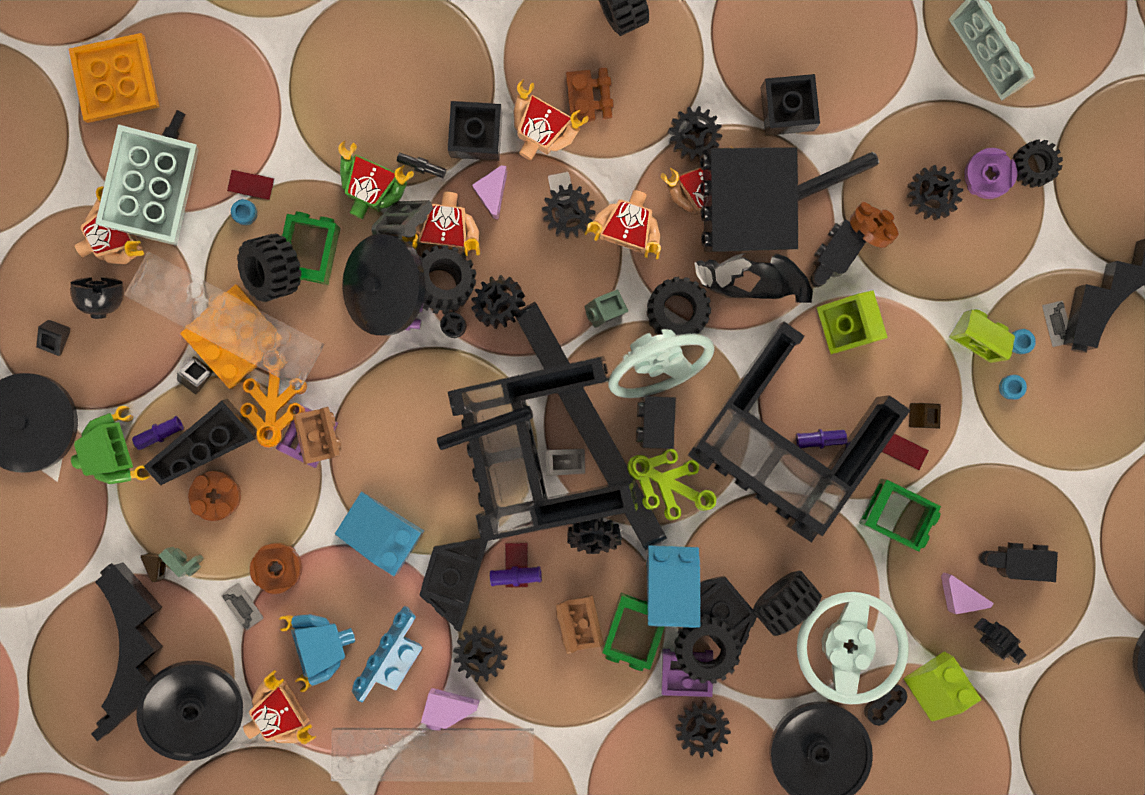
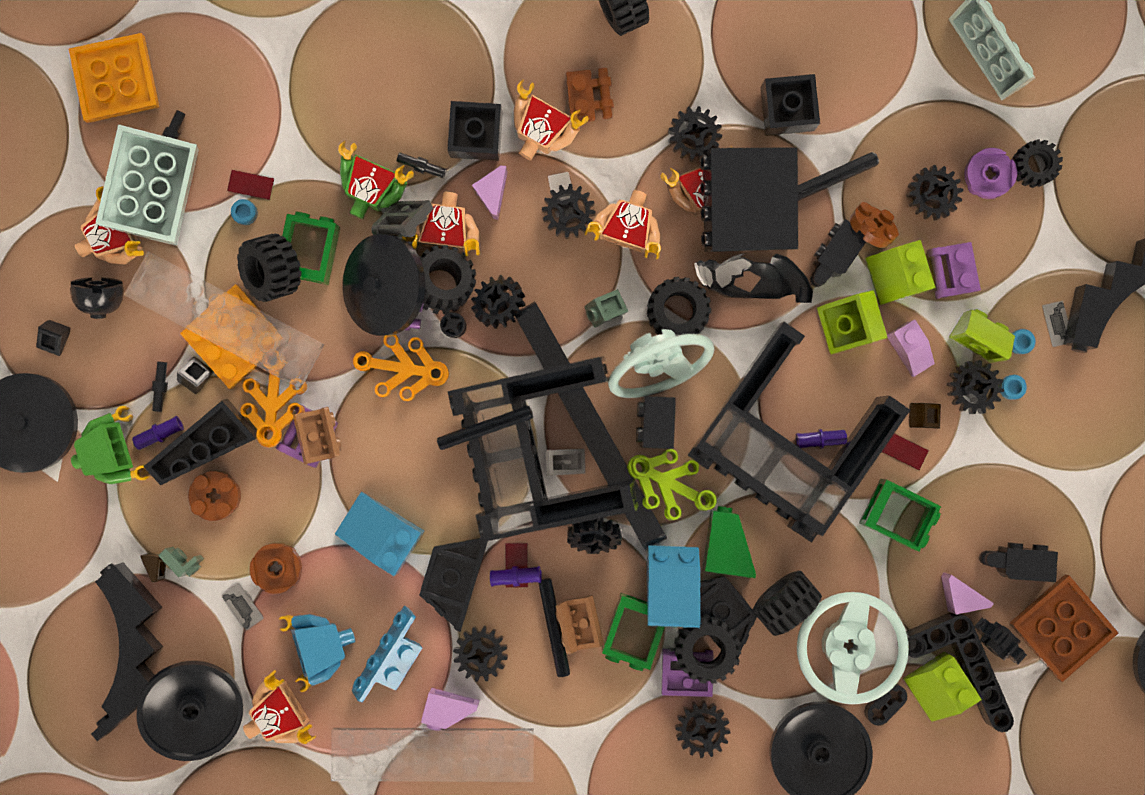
none -> black bar [151,361,168,412]
none -> light orange plant [353,335,449,402]
none -> black axle [538,578,570,677]
none -> green slope [703,506,756,578]
none -> lime slope [865,240,935,305]
none -> lavender slope [887,320,935,377]
none -> black beam [897,612,1014,733]
none -> medium lavender plate [927,242,981,299]
none -> black gear [947,360,1004,414]
none -> dark orange plate [1009,574,1119,682]

